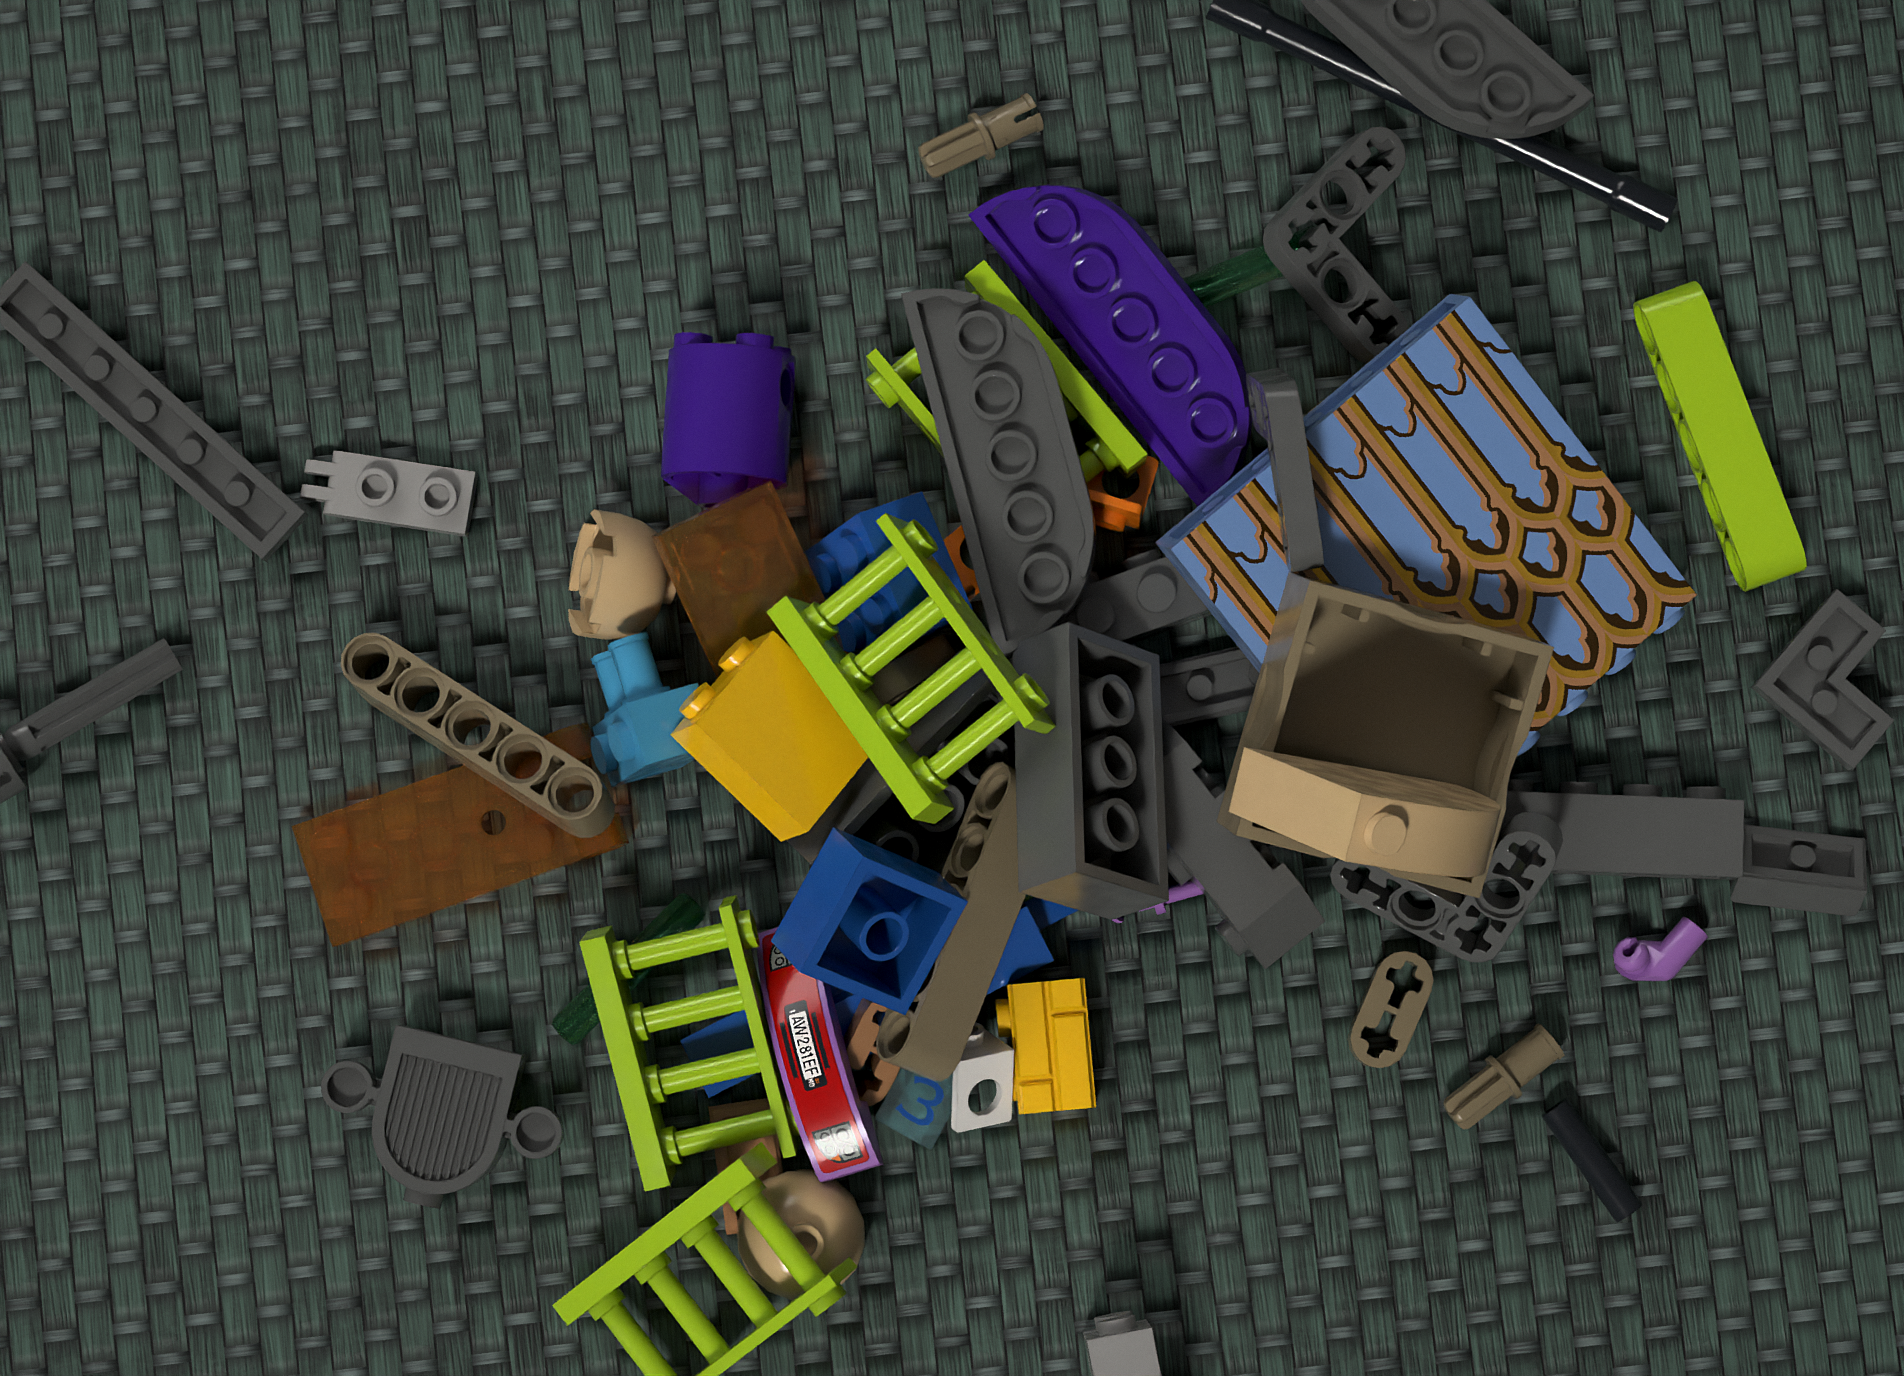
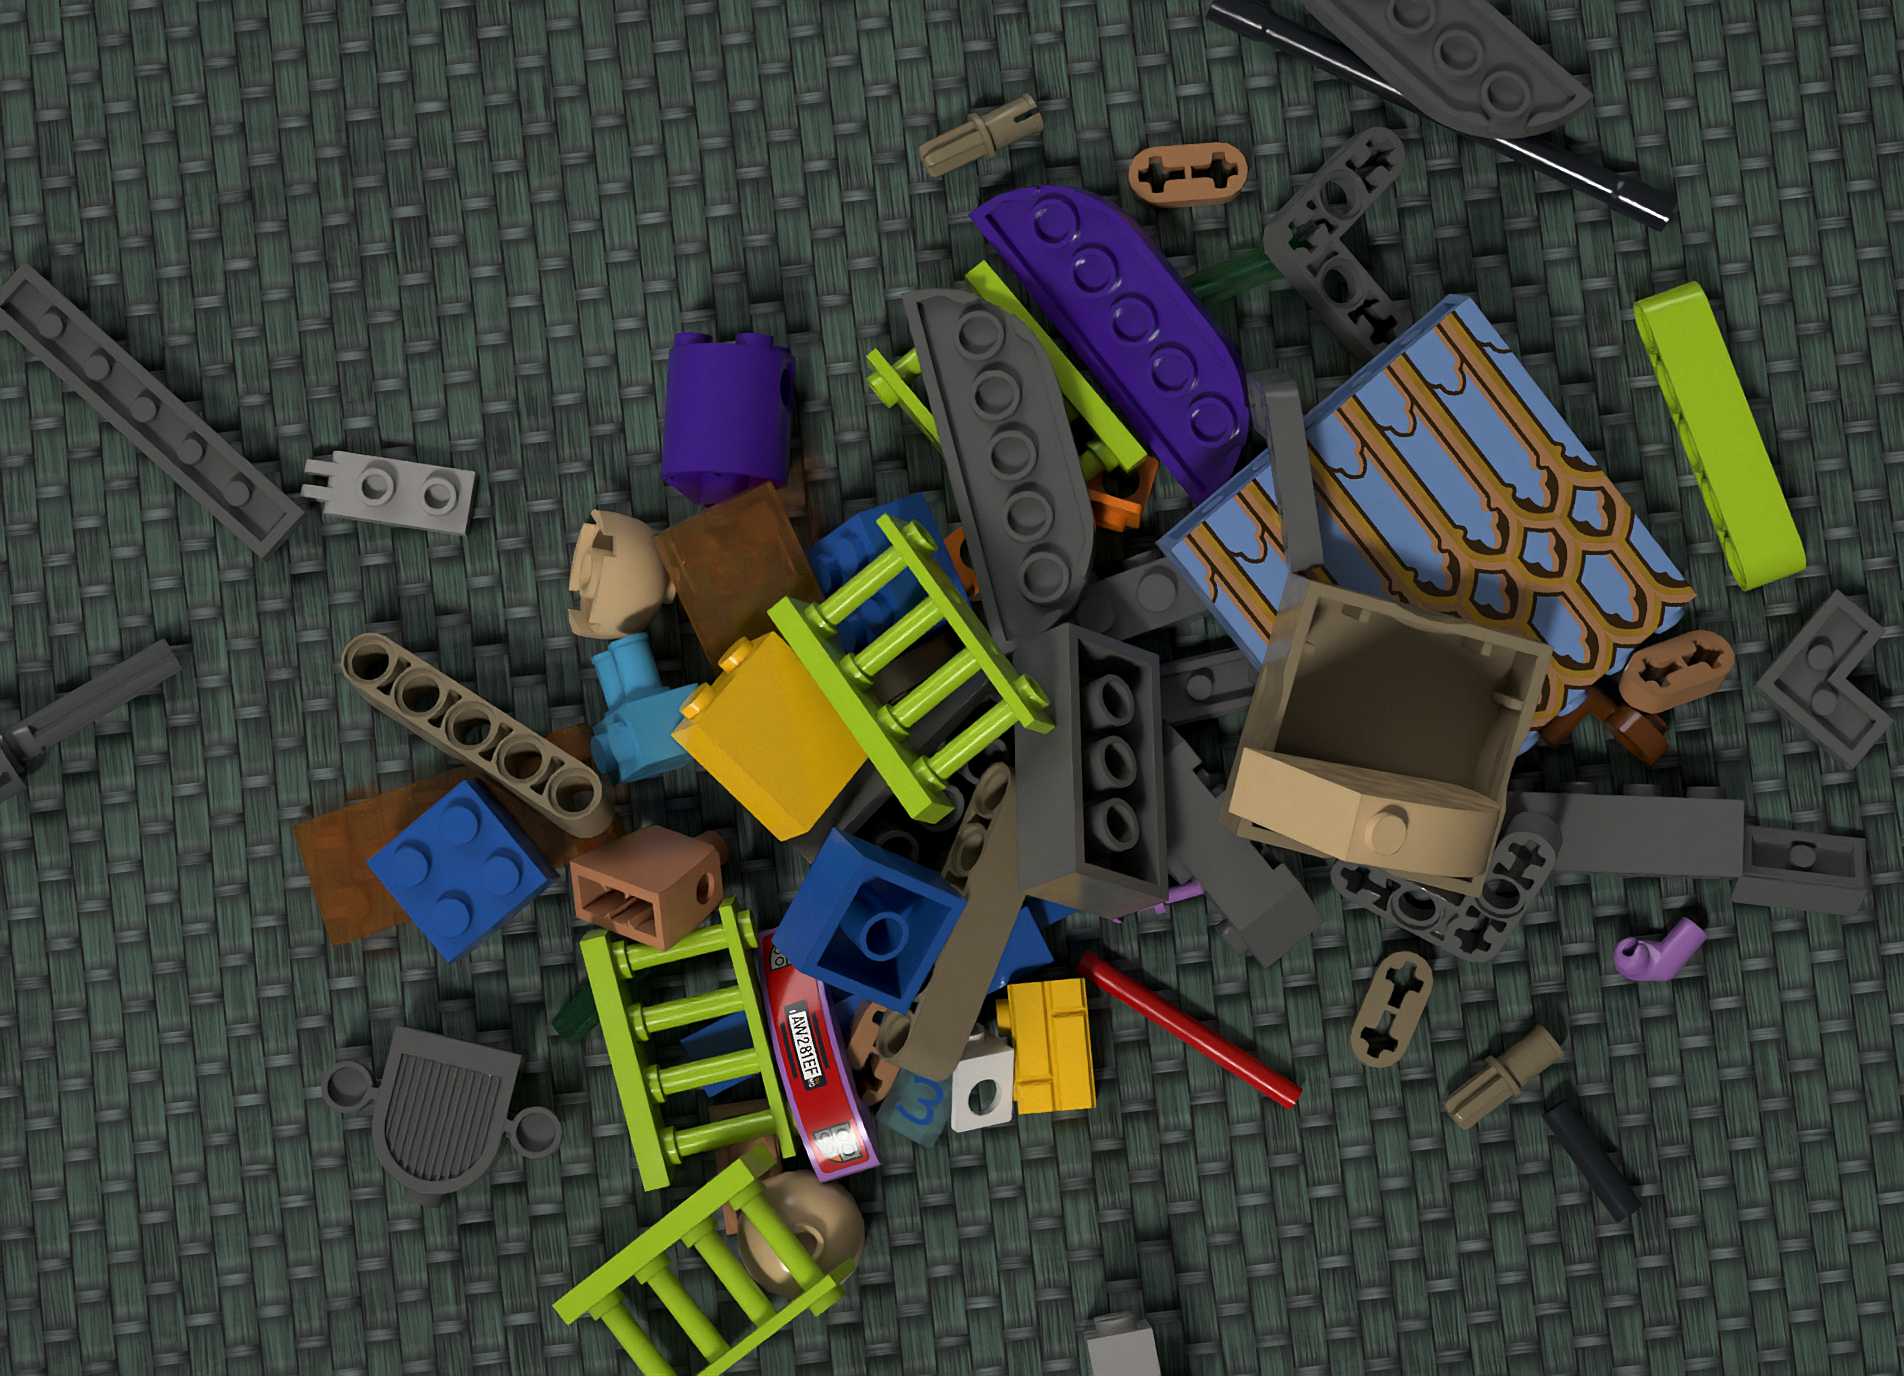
none -> blue brick [366,778,561,963]
none -> nougat torso [570,825,729,952]
none -> red bar [1074,949,1303,1110]
none -> medium nougat beam [1127,142,1248,209]
none -> reddish brown plate [1538,683,1670,766]
none -> medium nougat beam [1619,630,1735,714]

